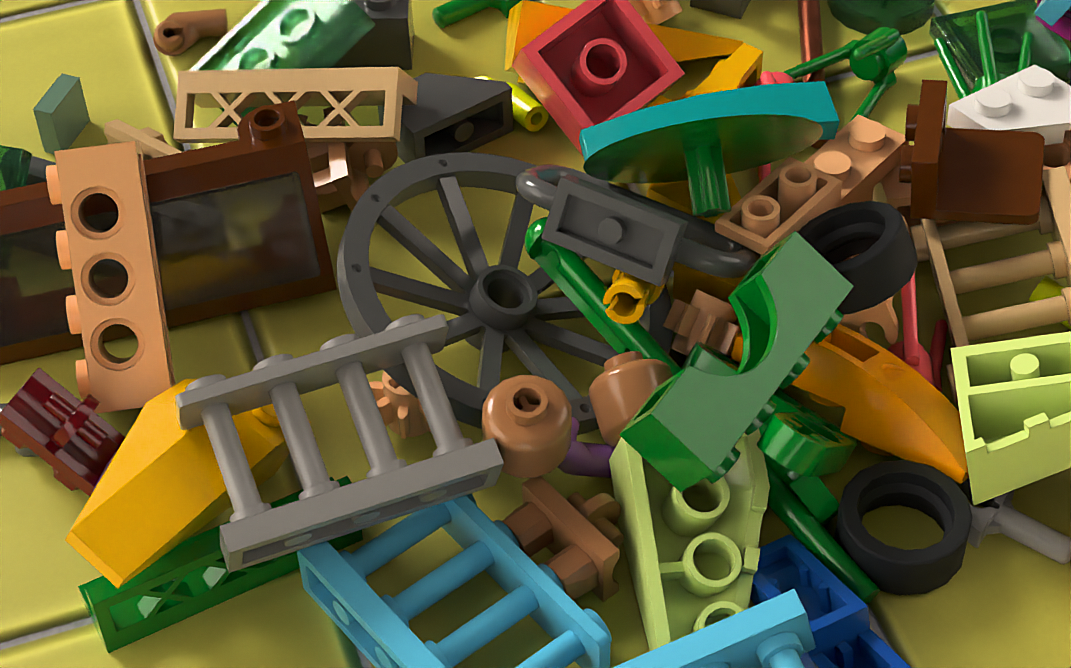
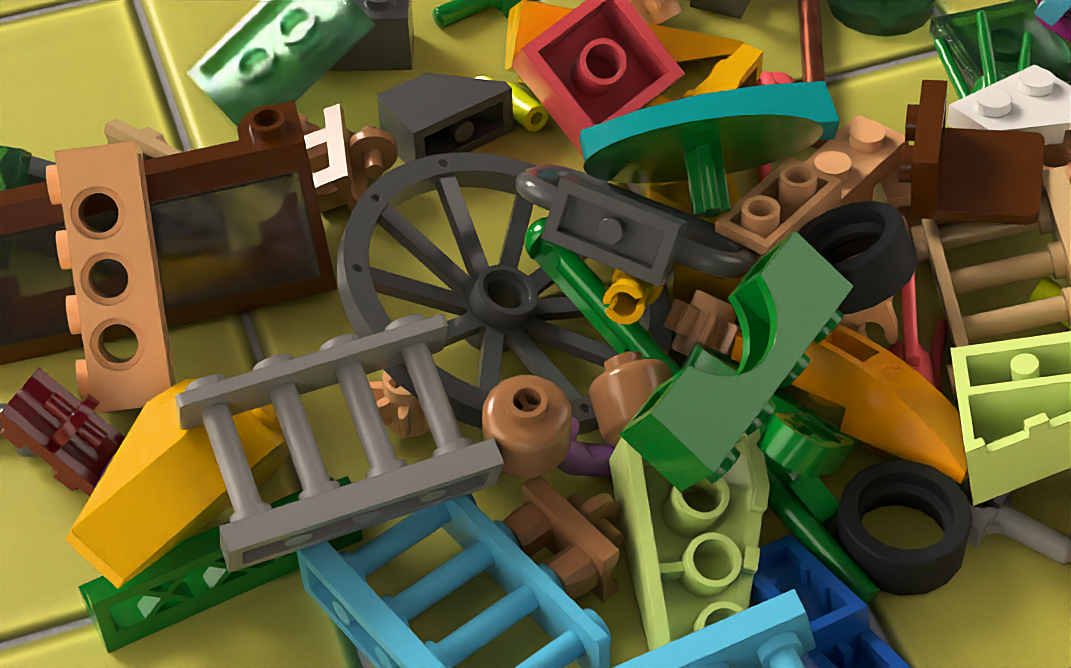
sand green tile [33,73,90,155] -> none
medium nougat arm [153,9,229,56] -> none
tan fence [173,67,418,143] -> none
green plant [783,27,907,121] -> none

